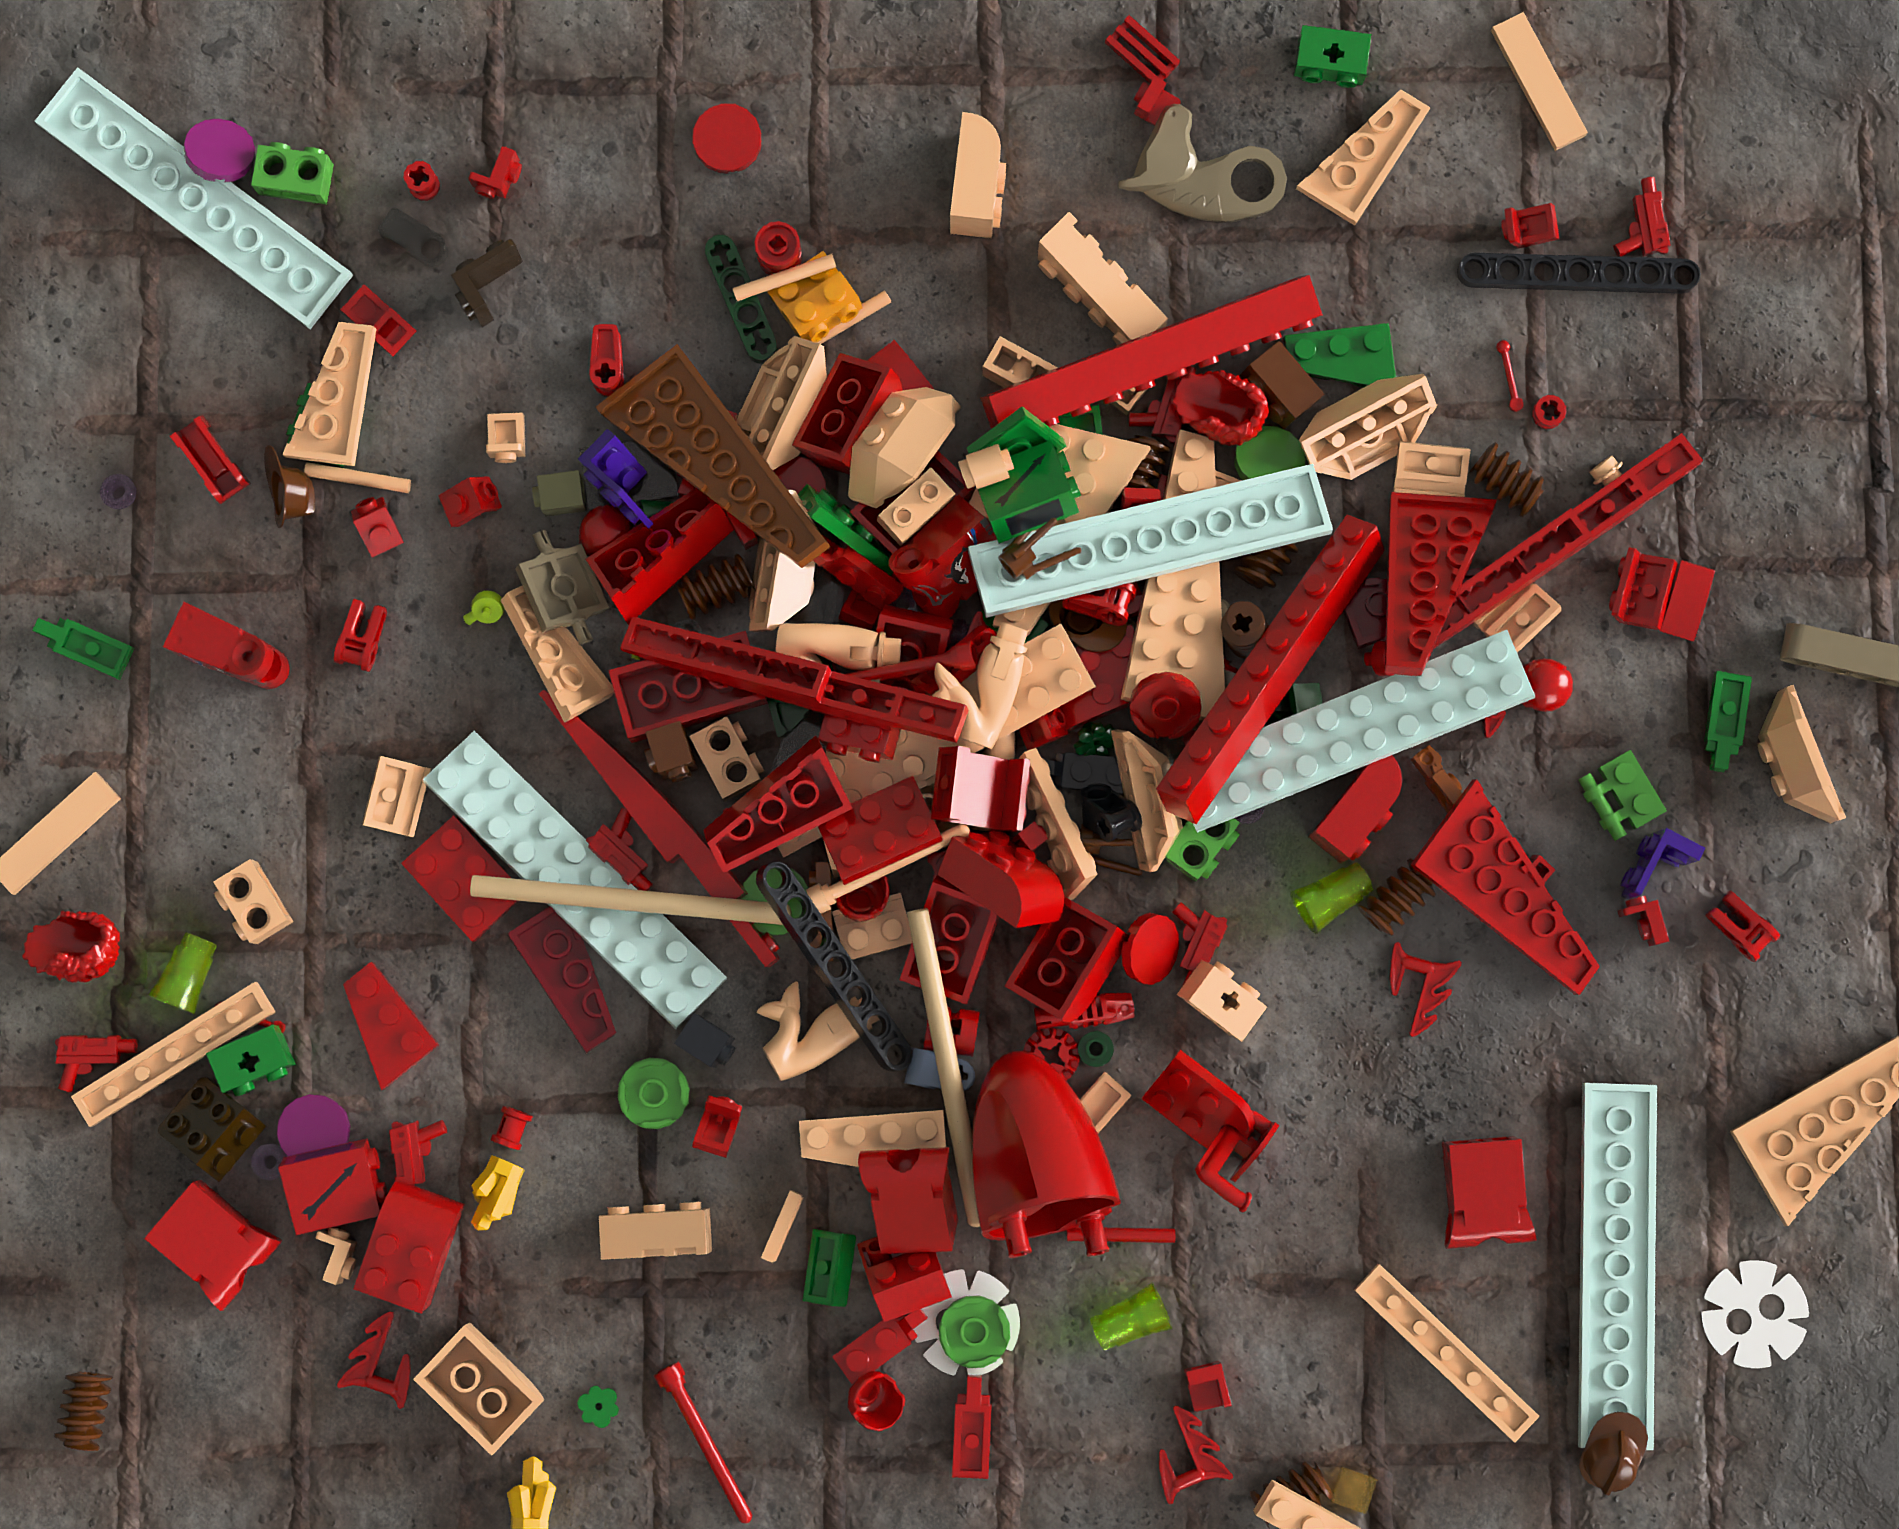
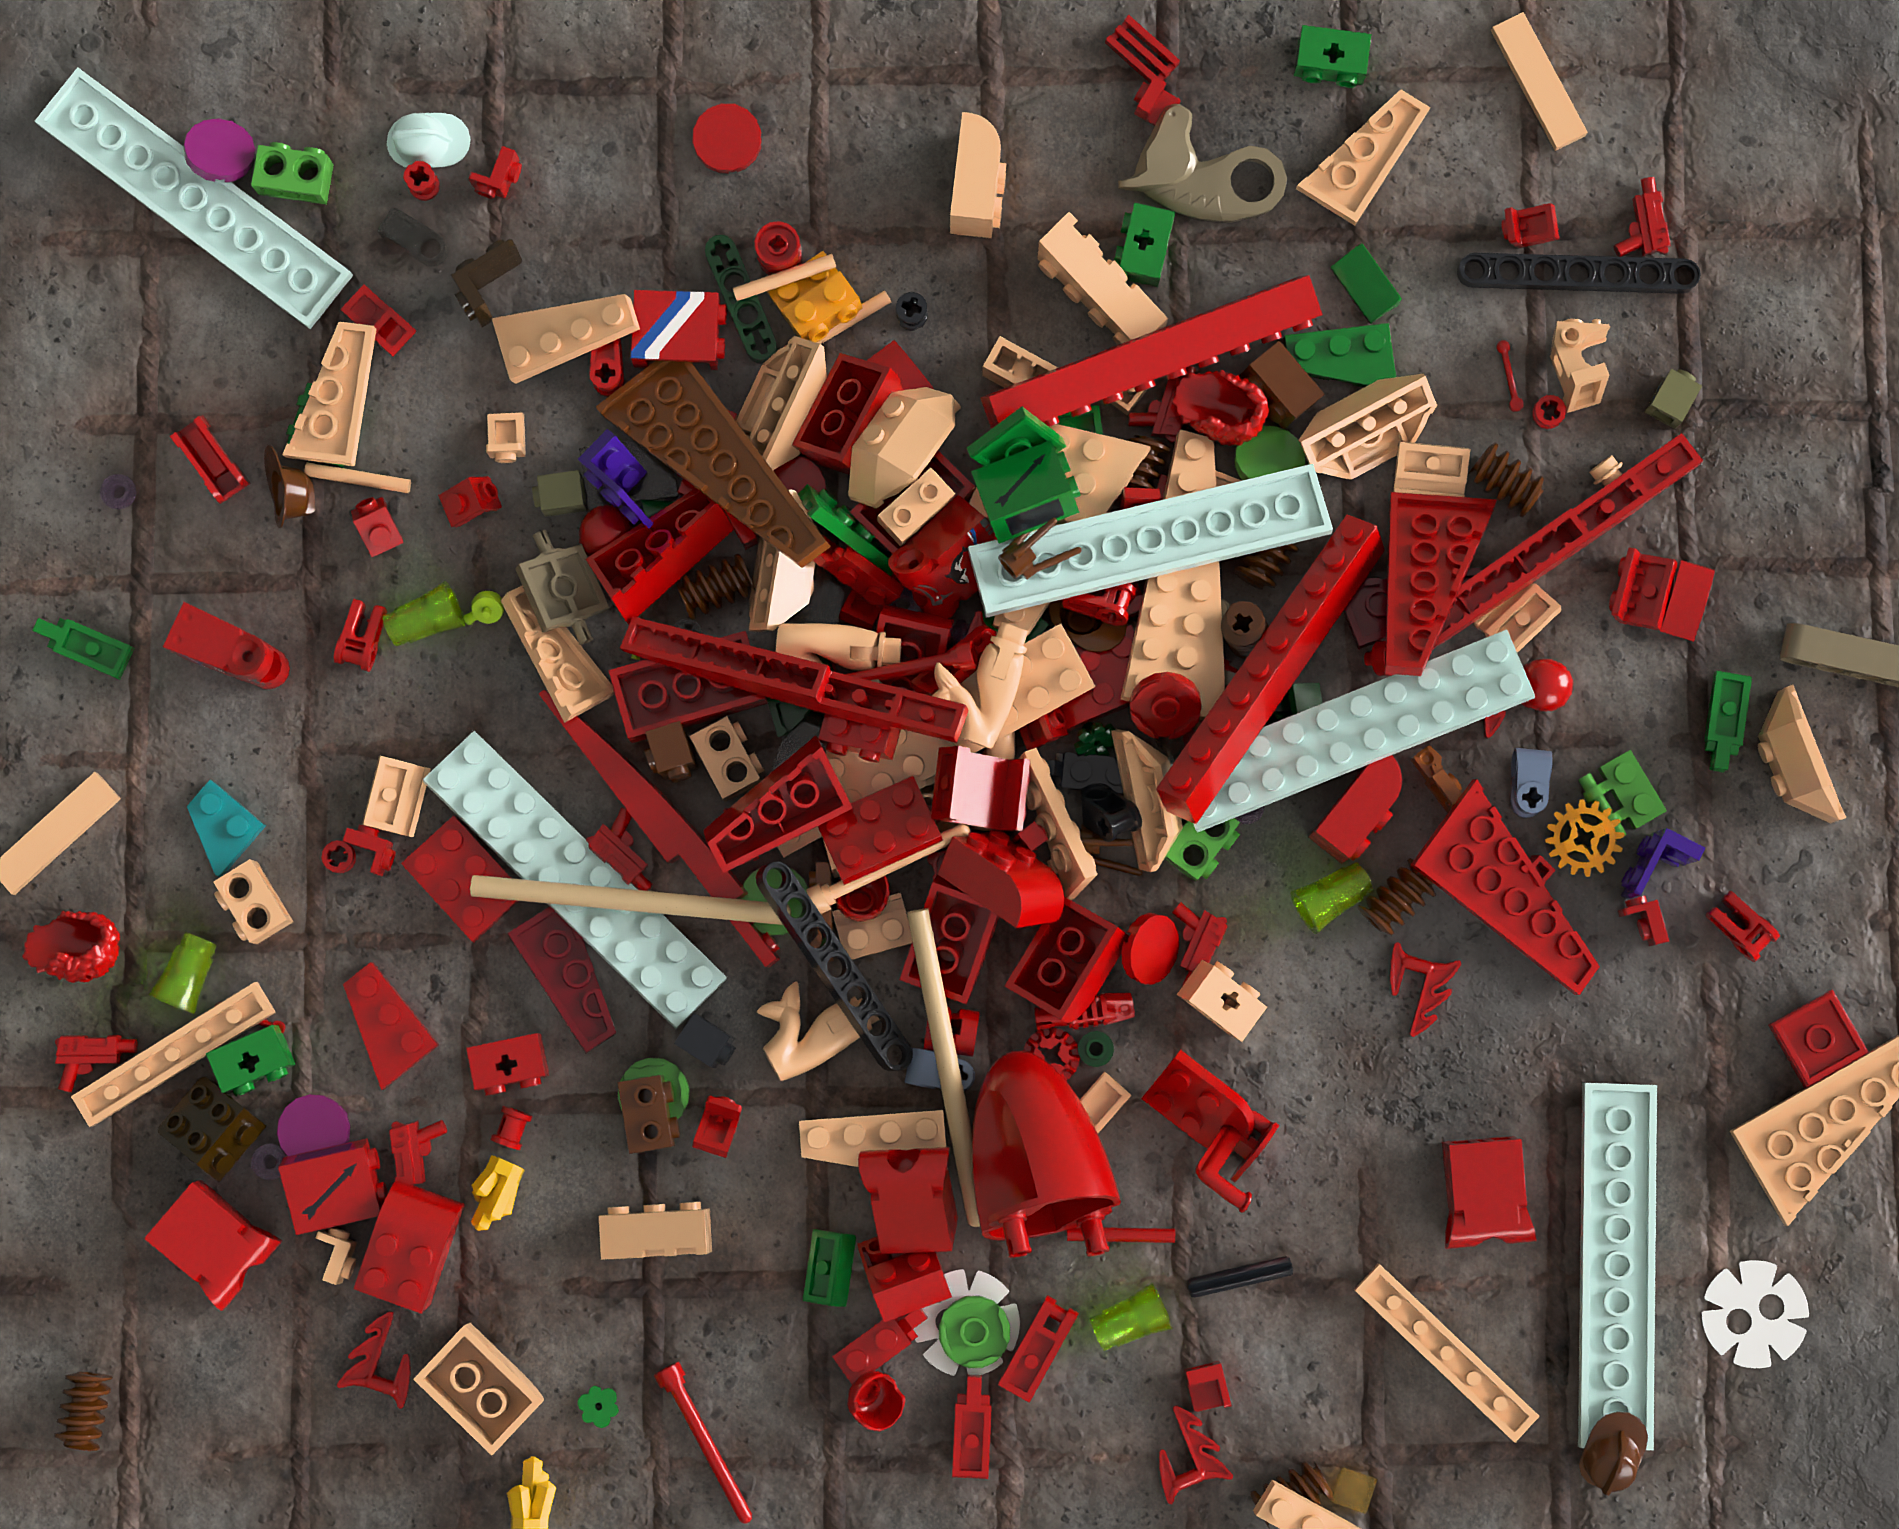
light nougat tile [761,1190,804,1263] -> none
light nougat brick [958,444,1014,489] -> none
none -> teal wing [187,779,266,877]
none -> red bush [321,840,357,873]
none -> red bracket [343,824,396,876]
none -> clear neon green plant [382,581,465,647]
none -> light aqua piece [387,113,471,168]
none -> red brick [466,1033,549,1096]
none -> light nougat wing [492,294,640,384]
none -> reddish brown brick [617,1075,680,1154]
none -> panel [631,290,727,370]
none -> black bush [896,292,928,331]
none -> red plate [998,1295,1079,1403]
none -> green brick [1114,203,1175,287]
none -> black axle [1187,1256,1293,1298]
none -> green slope [1330,243,1402,324]
none -> sand blue piece [1510,748,1552,818]
none -> light orange gear [1545,799,1625,877]
none -> light nougat tile [1550,319,1610,413]
none -> olive brick [1644,369,1702,429]
none -> red plate [1768,990,1869,1088]

